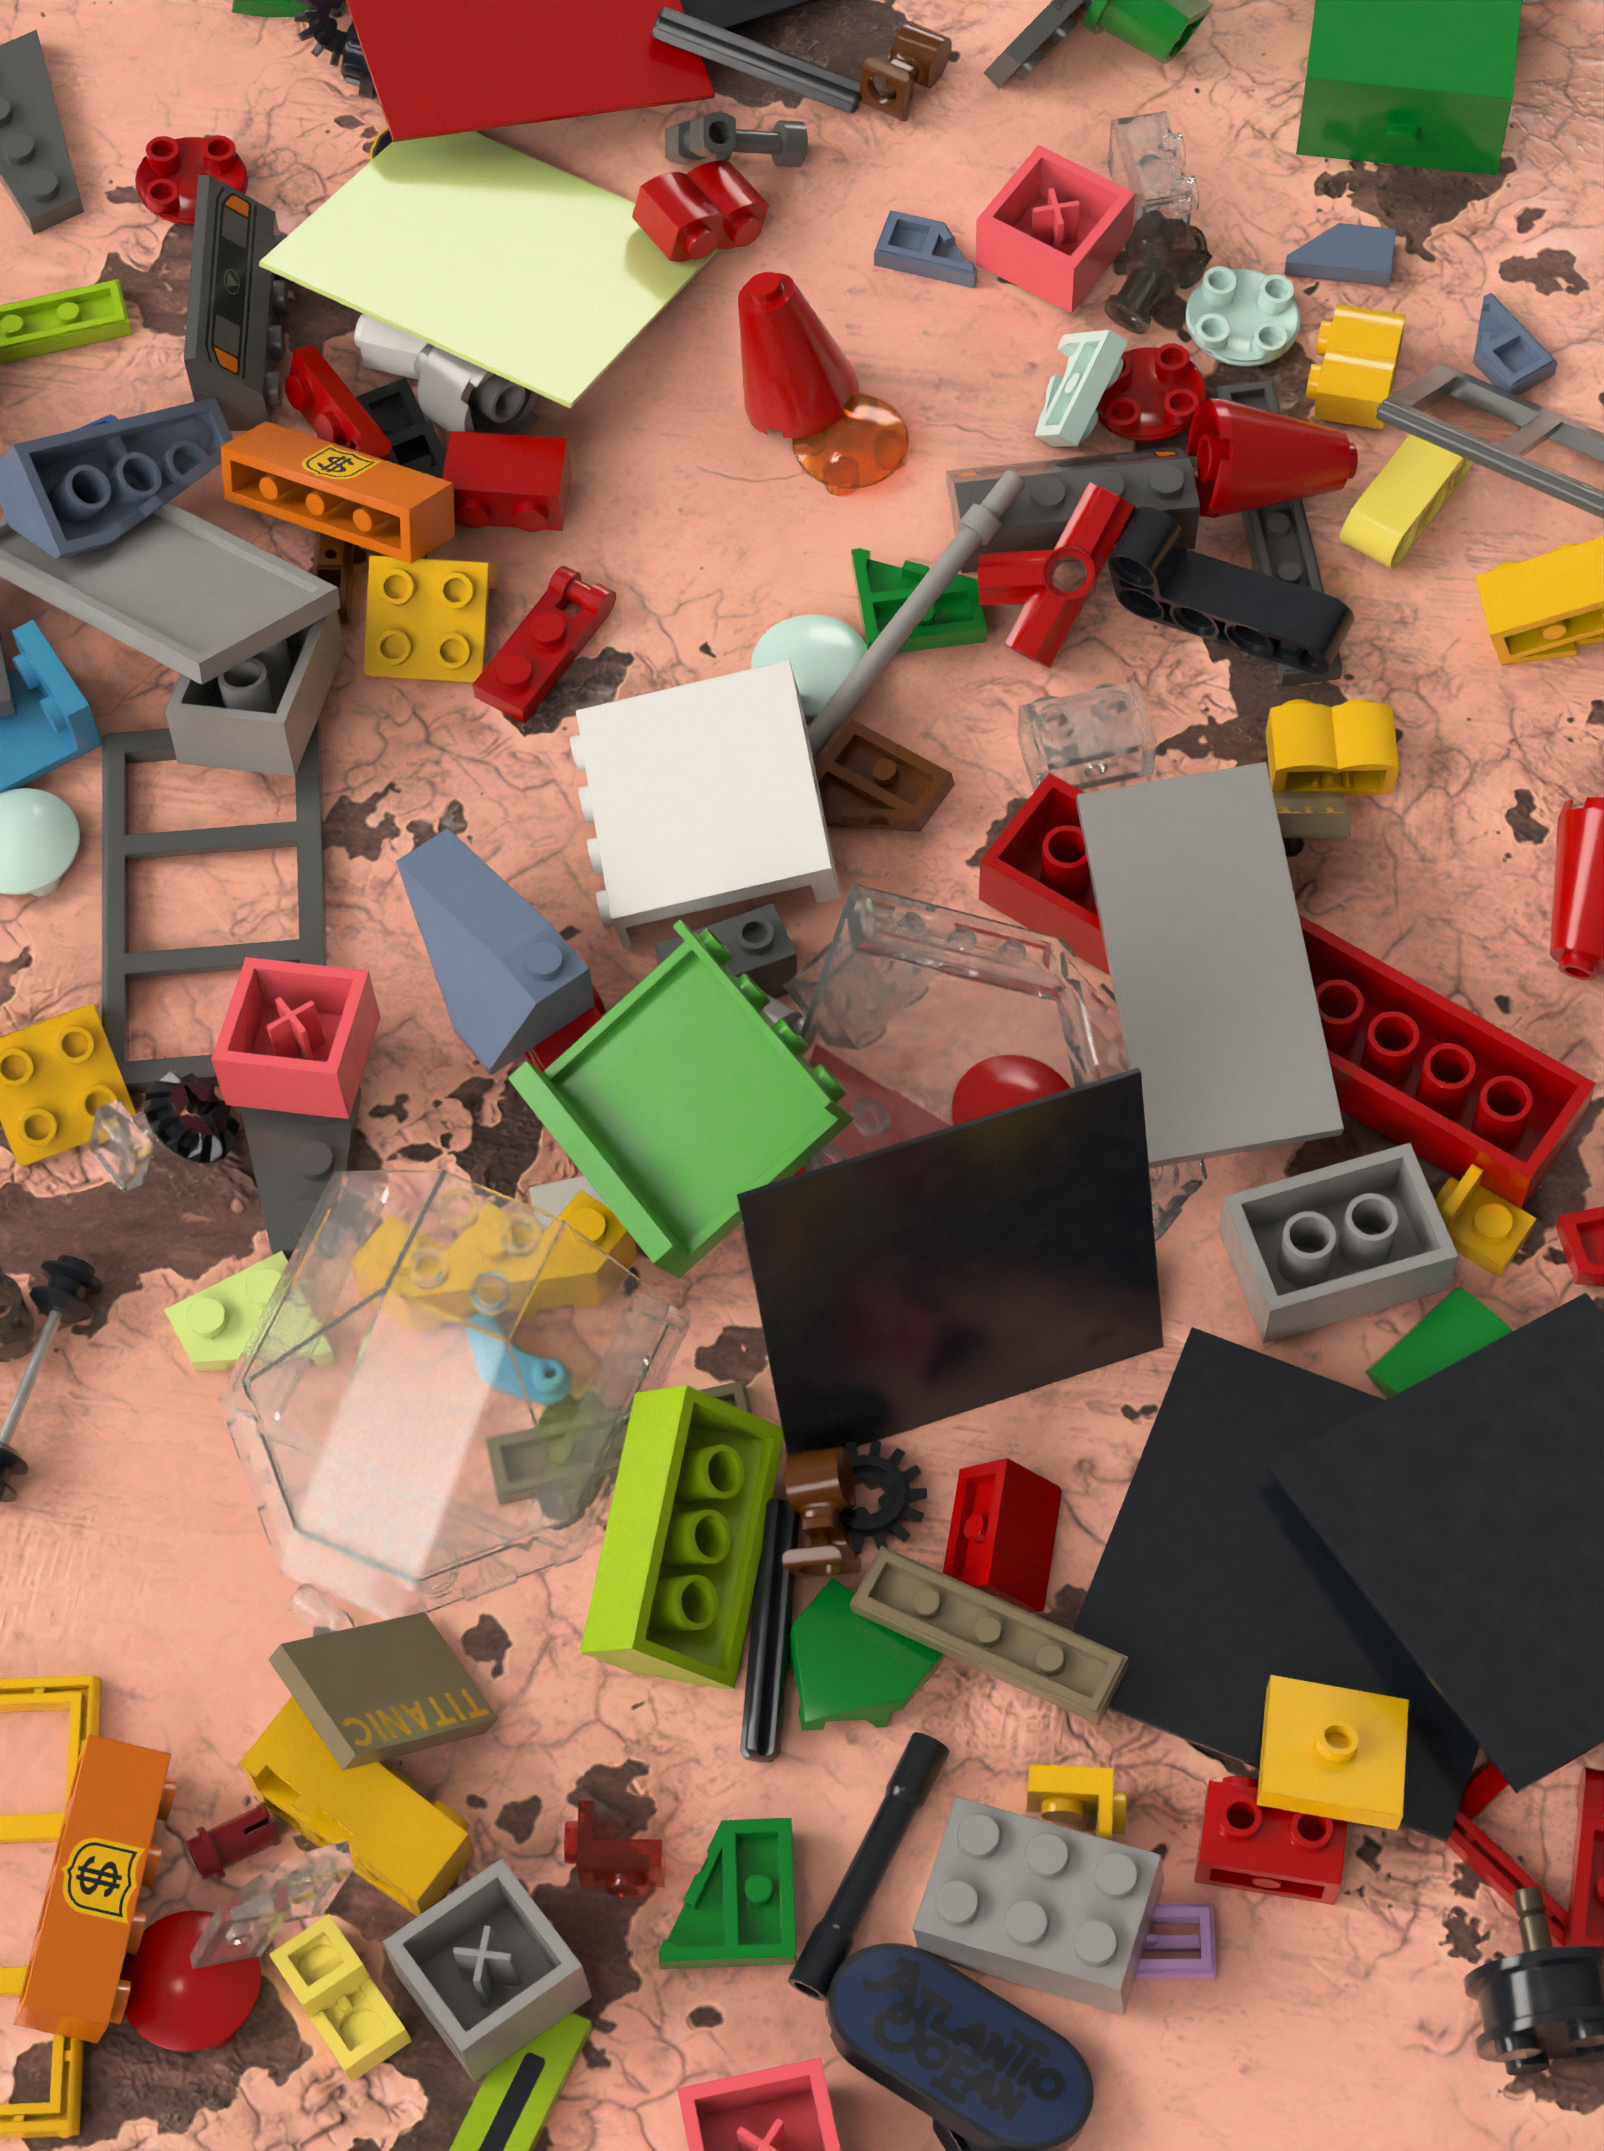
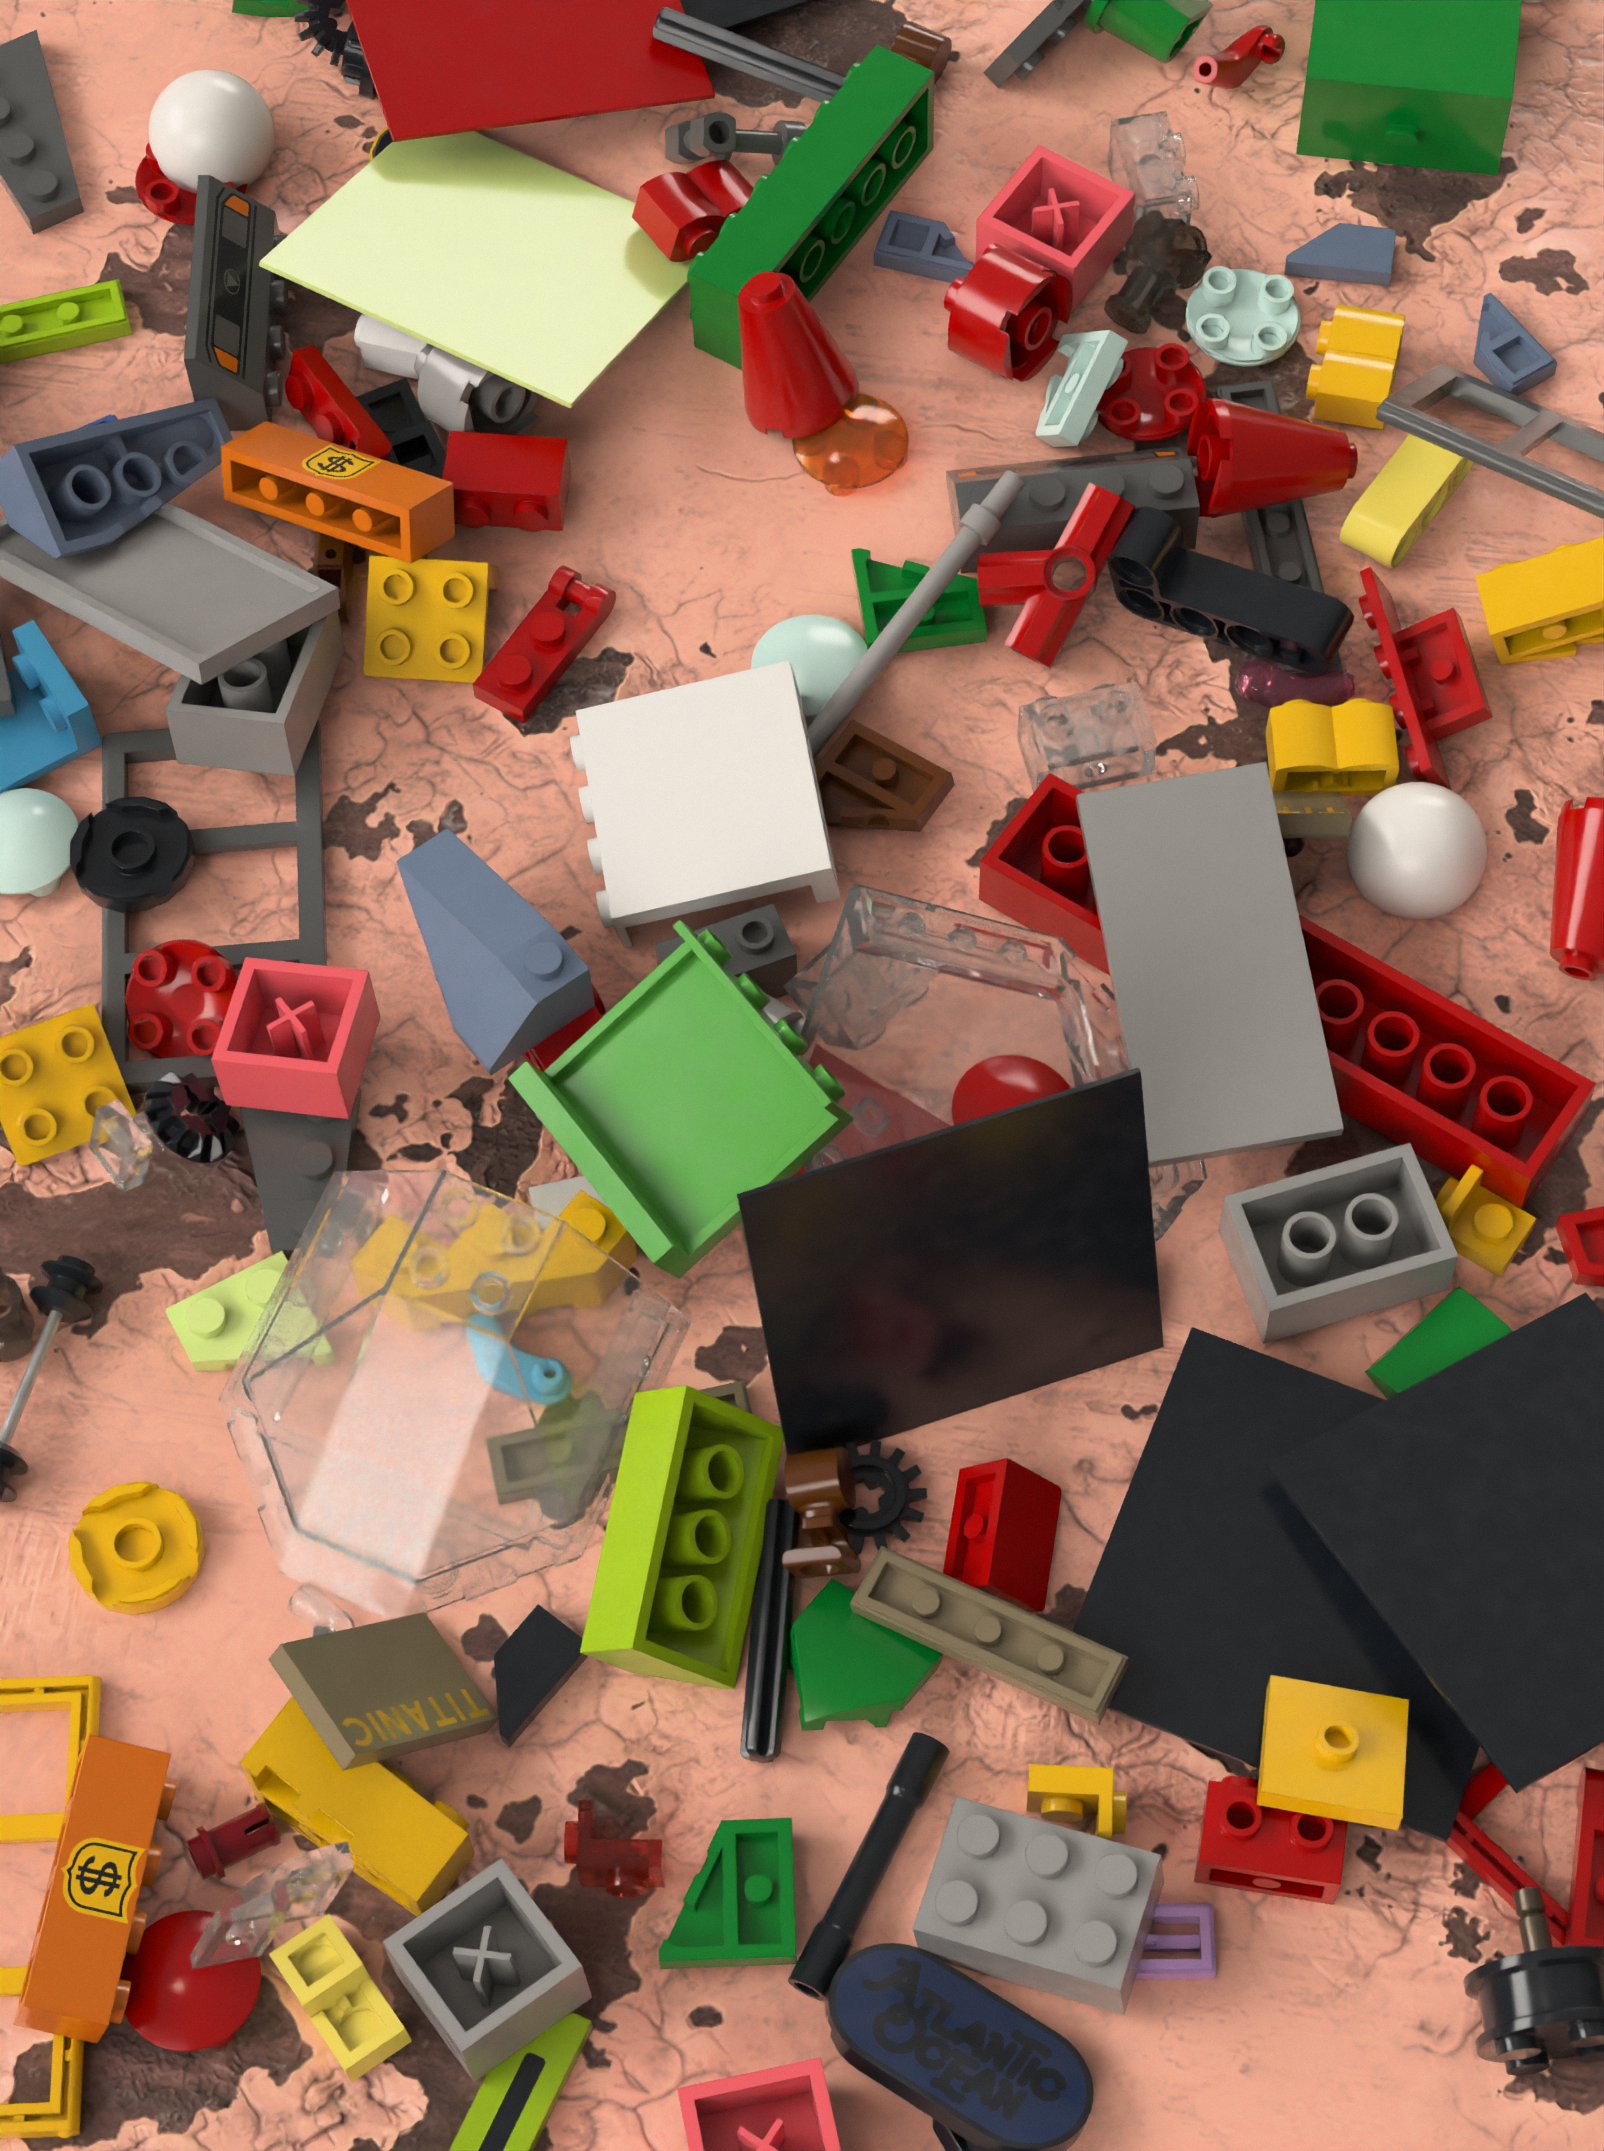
none -> yellow tile [68,1481,206,1616]
none -> black tile [70,796,195,913]
none -> red dish [125,939,238,1059]
none -> white piece [148,69,275,194]
none -> black tile [494,1604,588,1747]
none -> green brick [687,44,934,370]
none -> red brick [944,243,1073,382]
none -> red arm [1192,25,1285,89]
none -> clear pink arm [1235,661,1355,709]
none -> white piece [1347,782,1488,920]
none -> red bracket [1359,567,1493,790]

